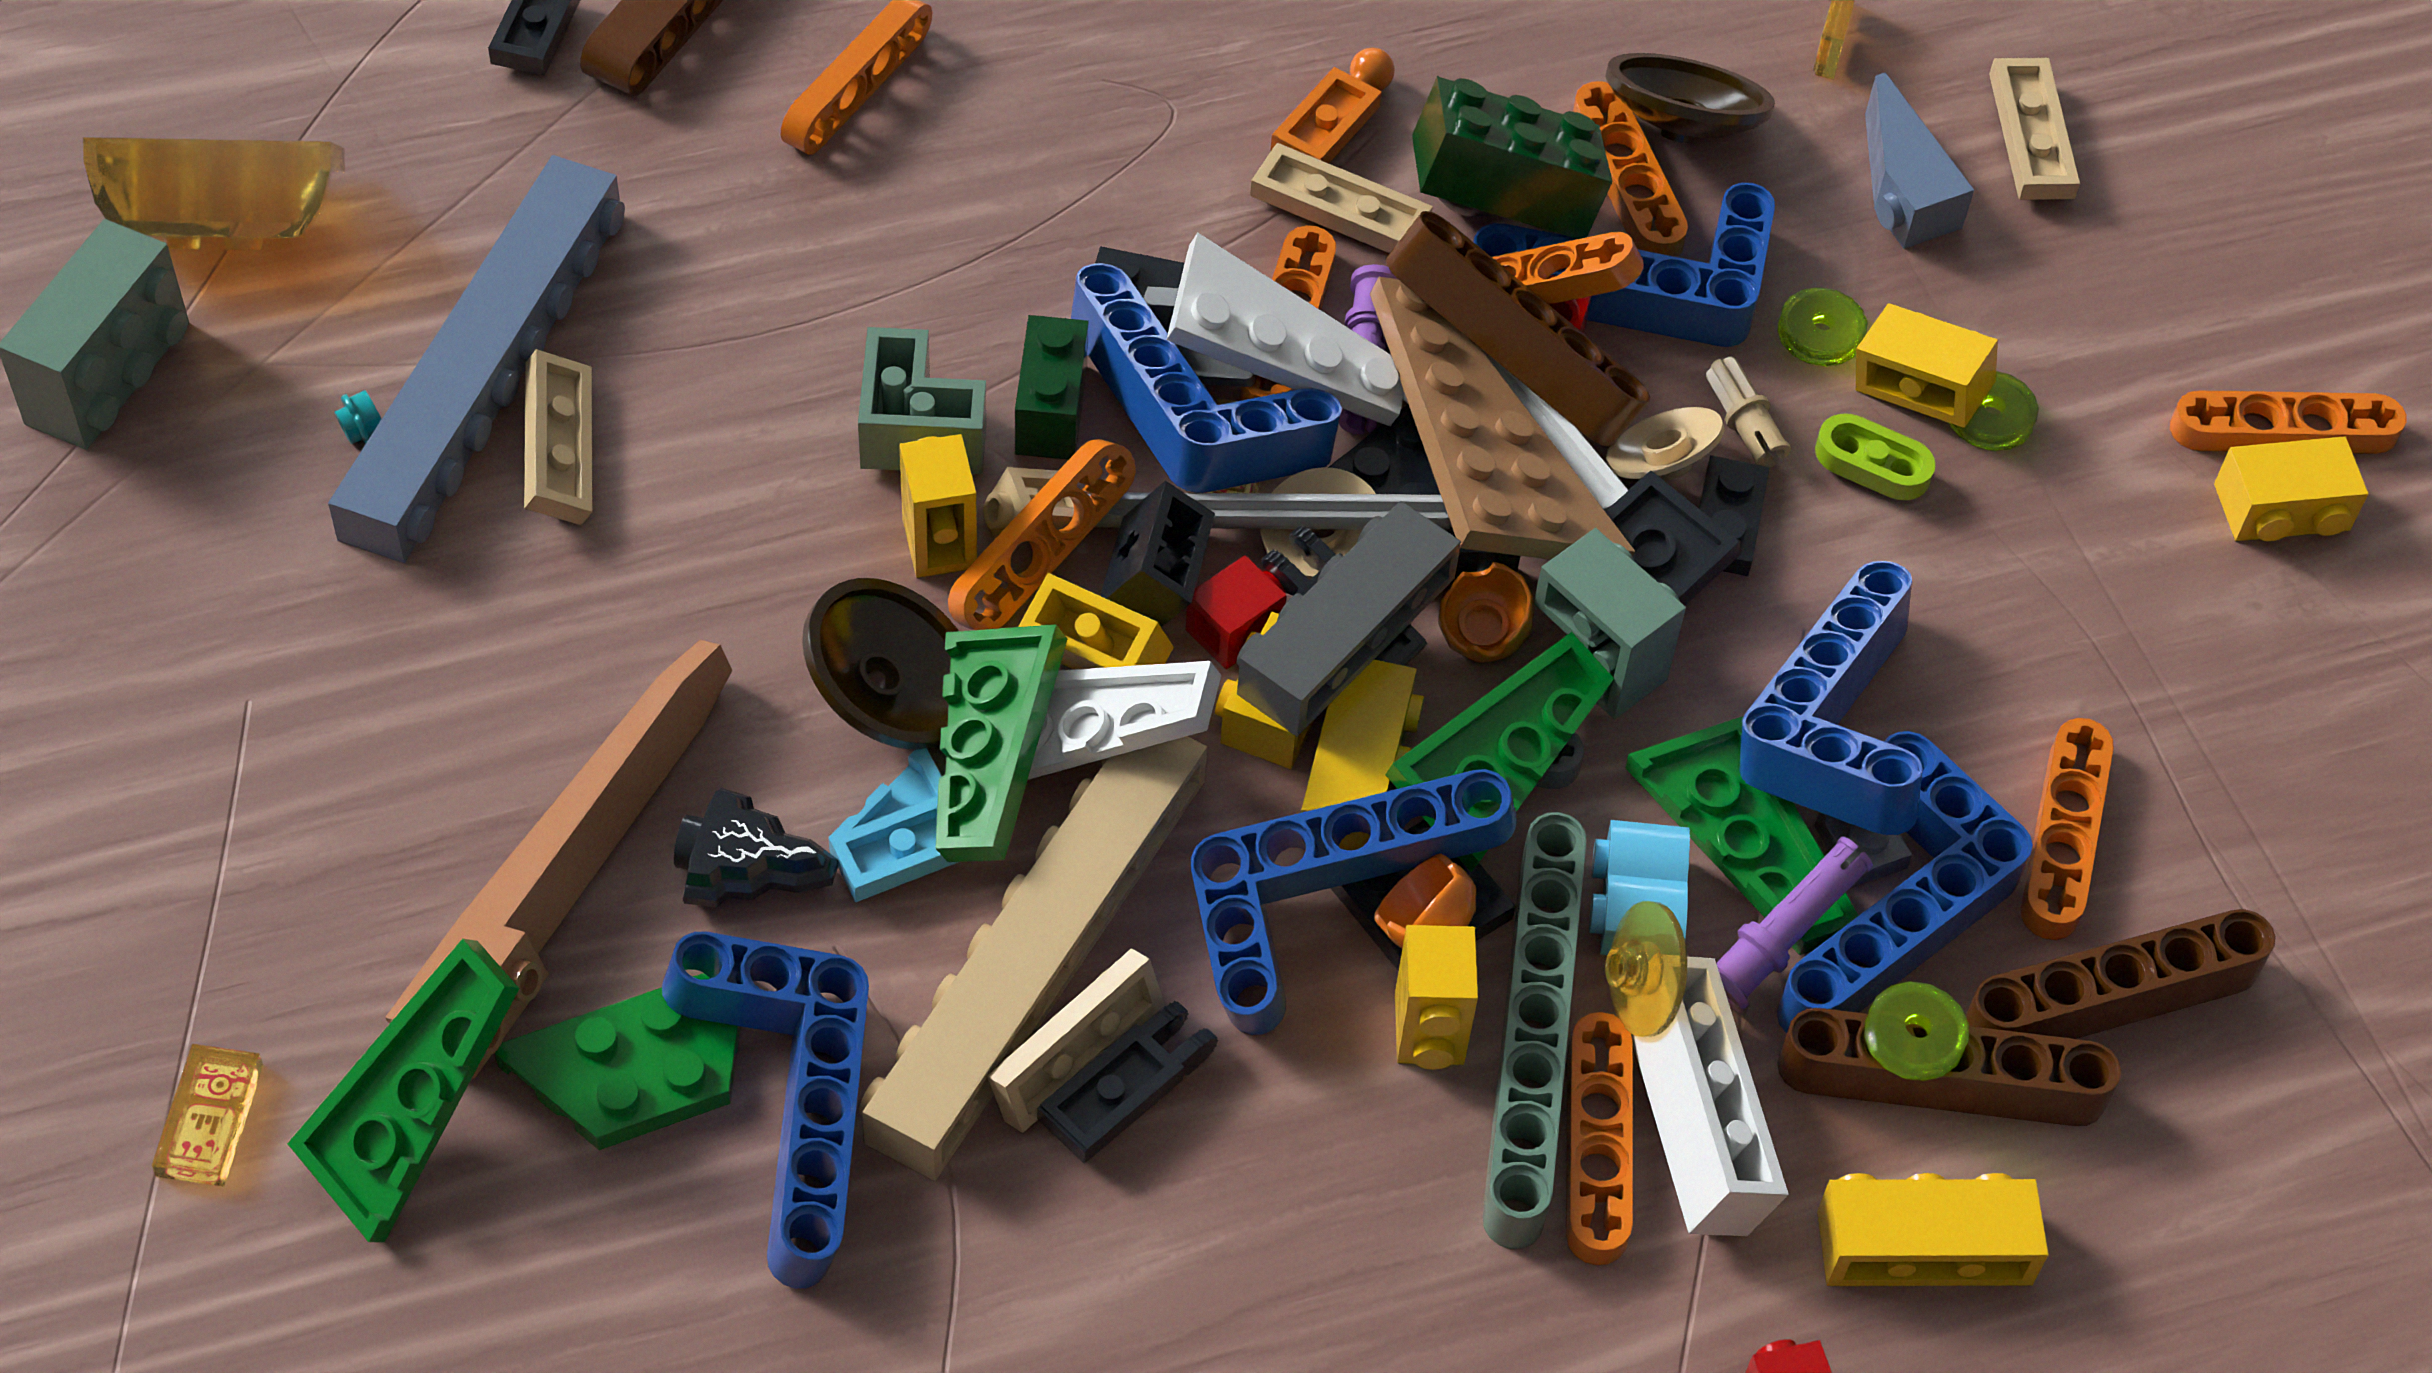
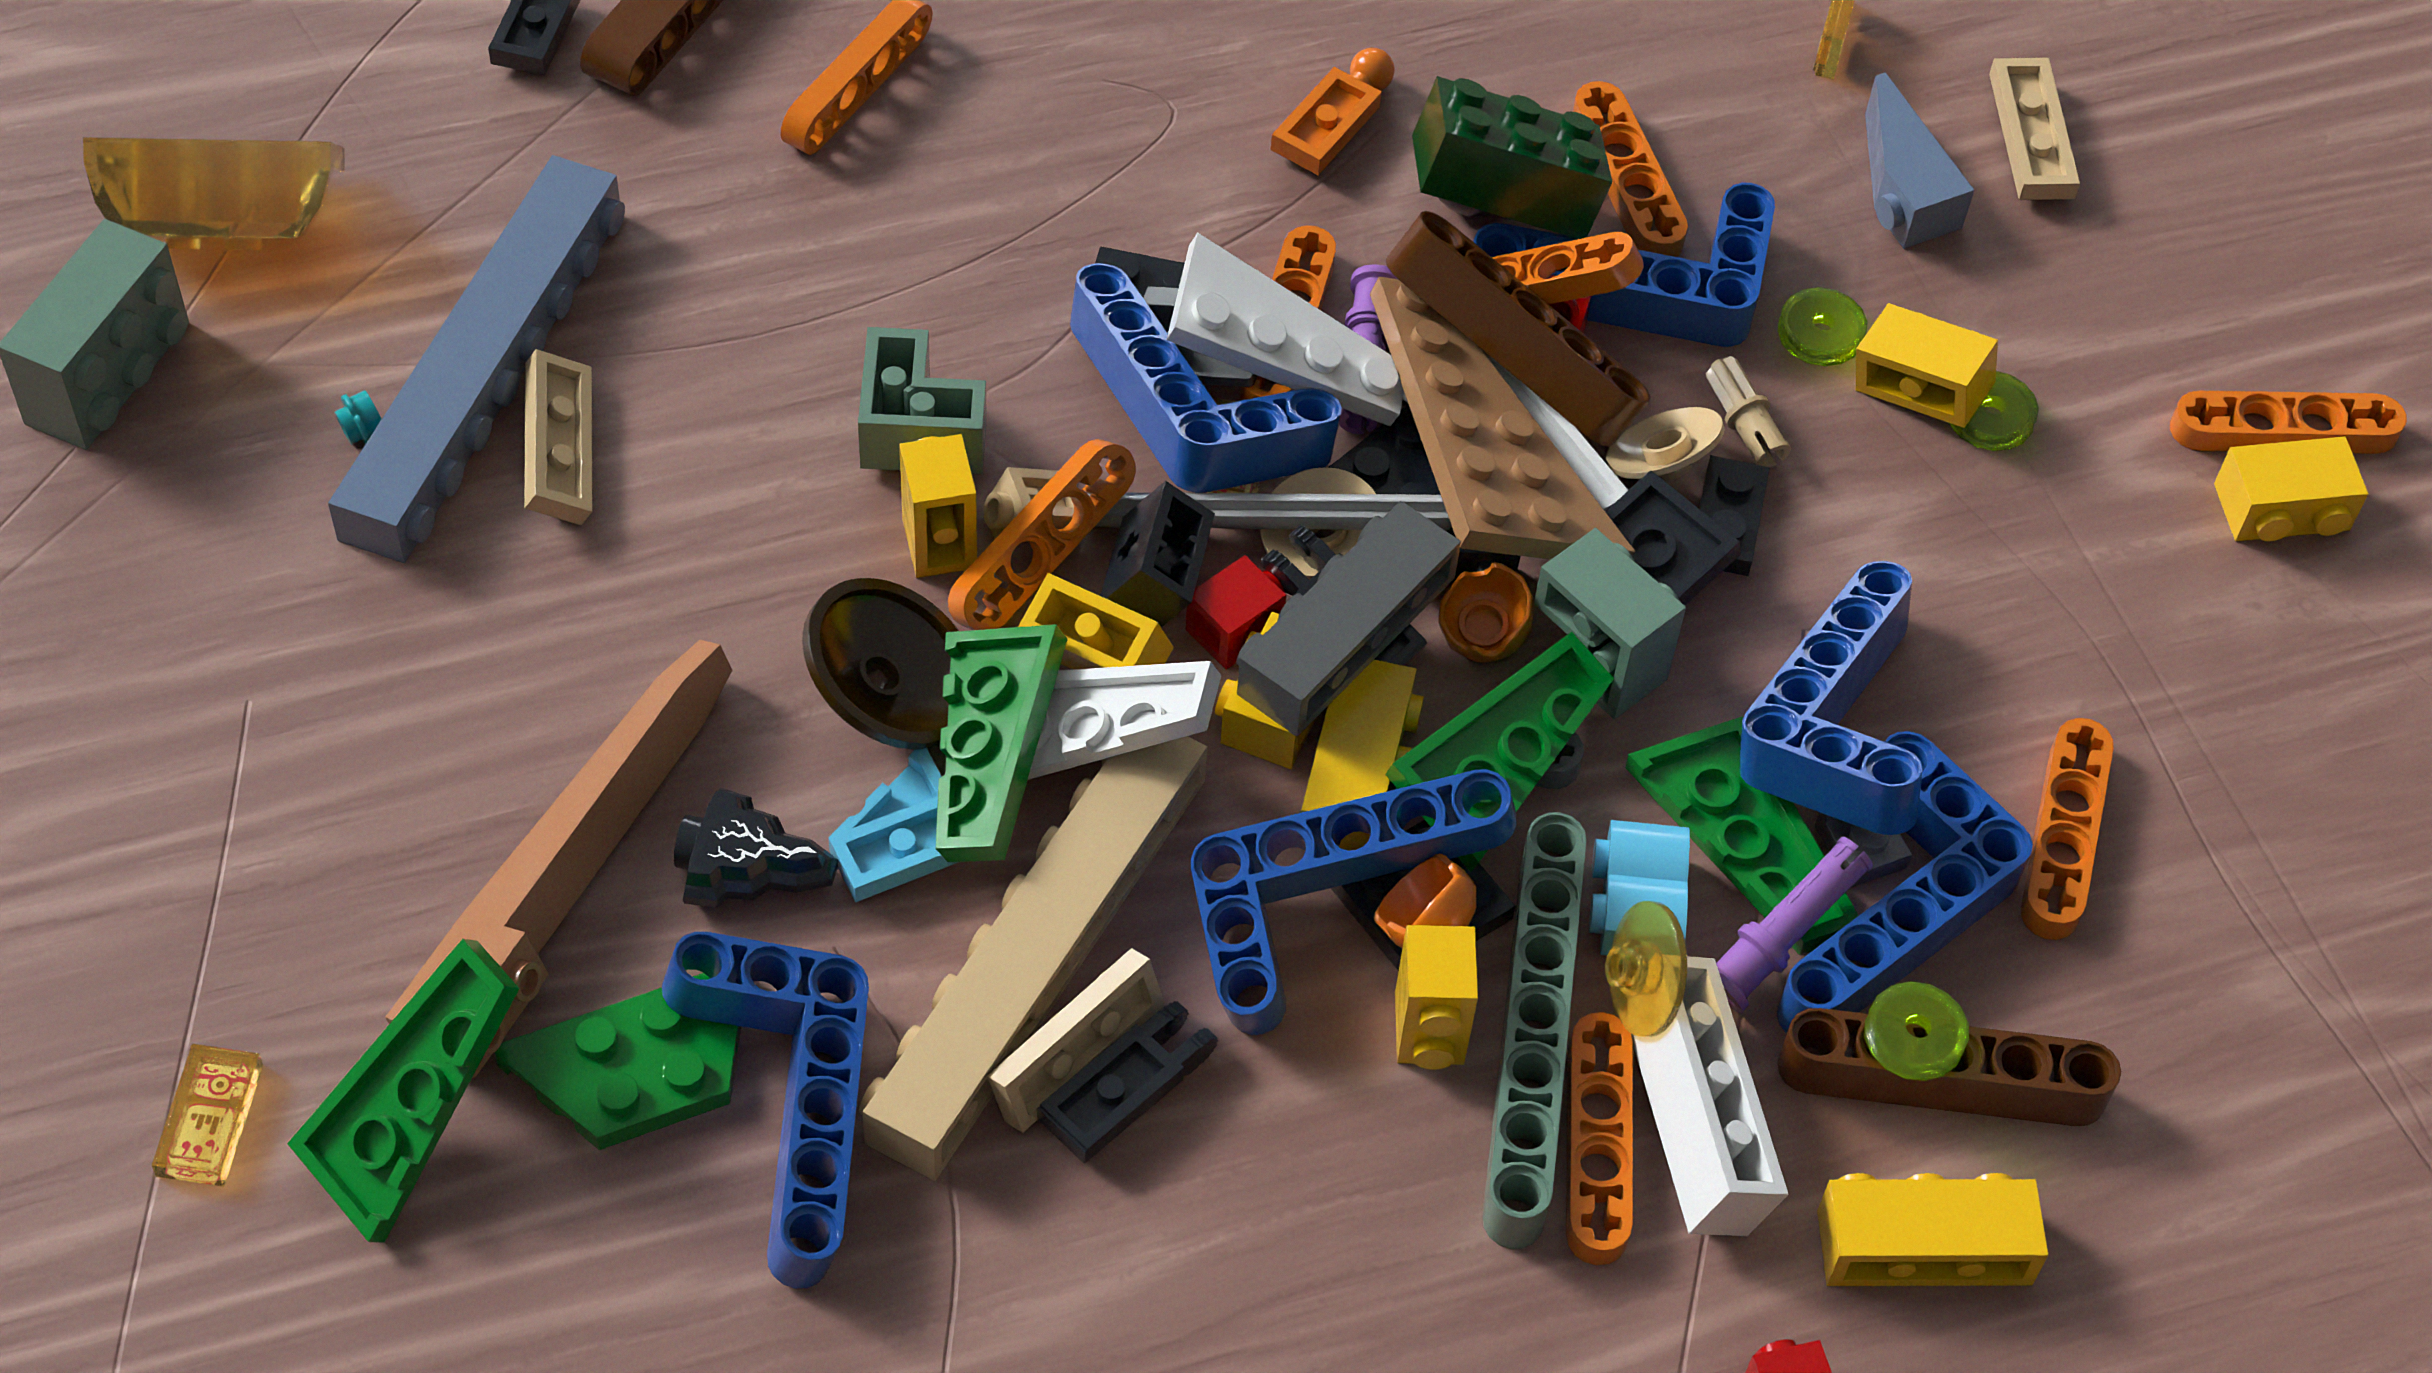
dark green brick [1015,315,1089,460] -> none
tan plate [1250,143,1433,253] -> none
dark brown dish [1605,53,1775,143] -> none
lime plate [1815,414,1935,500] -> none
reddish brown beam [1962,909,2276,1039] -> none

